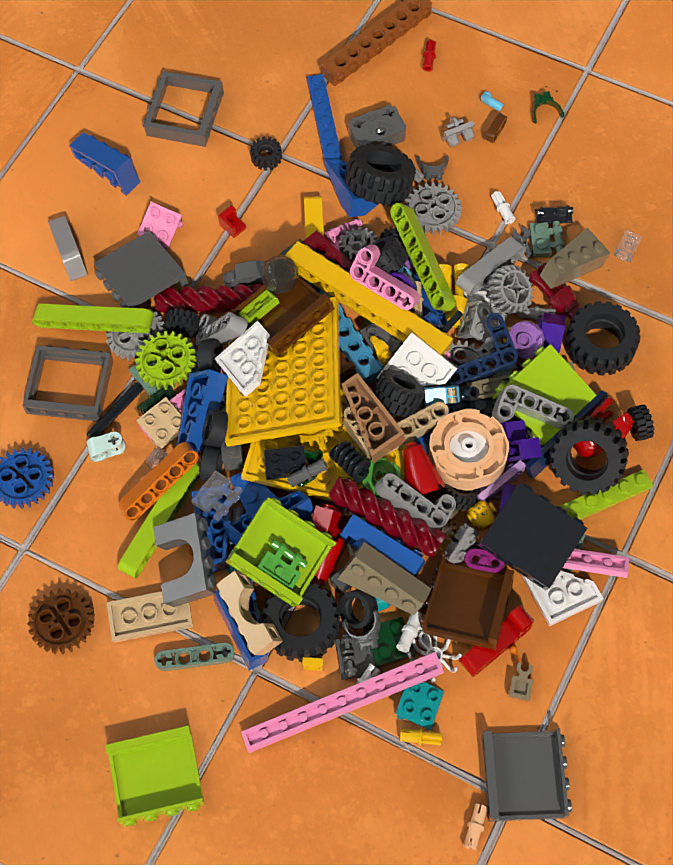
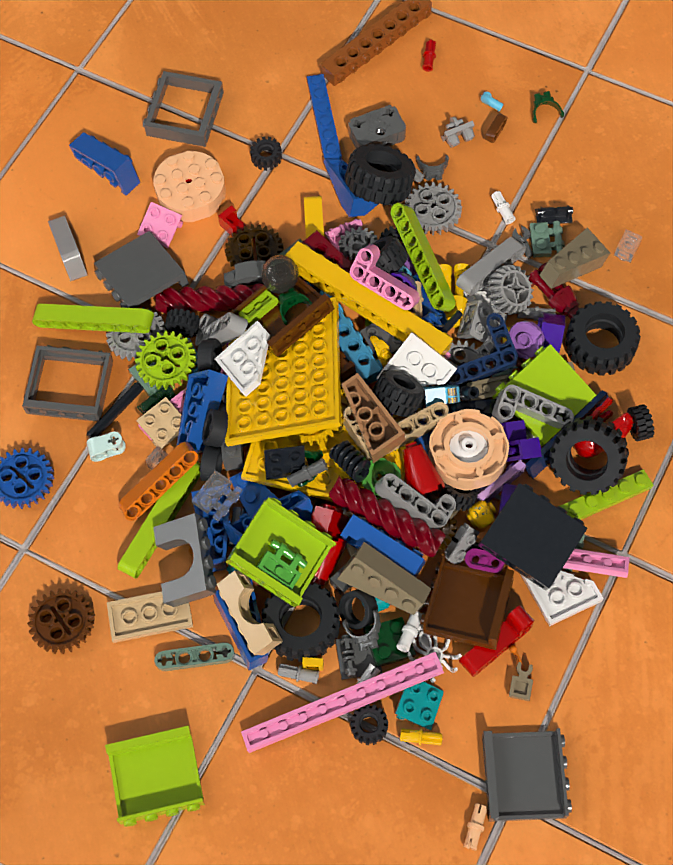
none -> light nougat piece [153,151,226,222]
none -> dark brown gear [225,224,284,267]
none -> light grey axle [278,664,320,684]
none -> dark green helmet [279,288,313,326]
none -> black tyre [350,704,388,745]

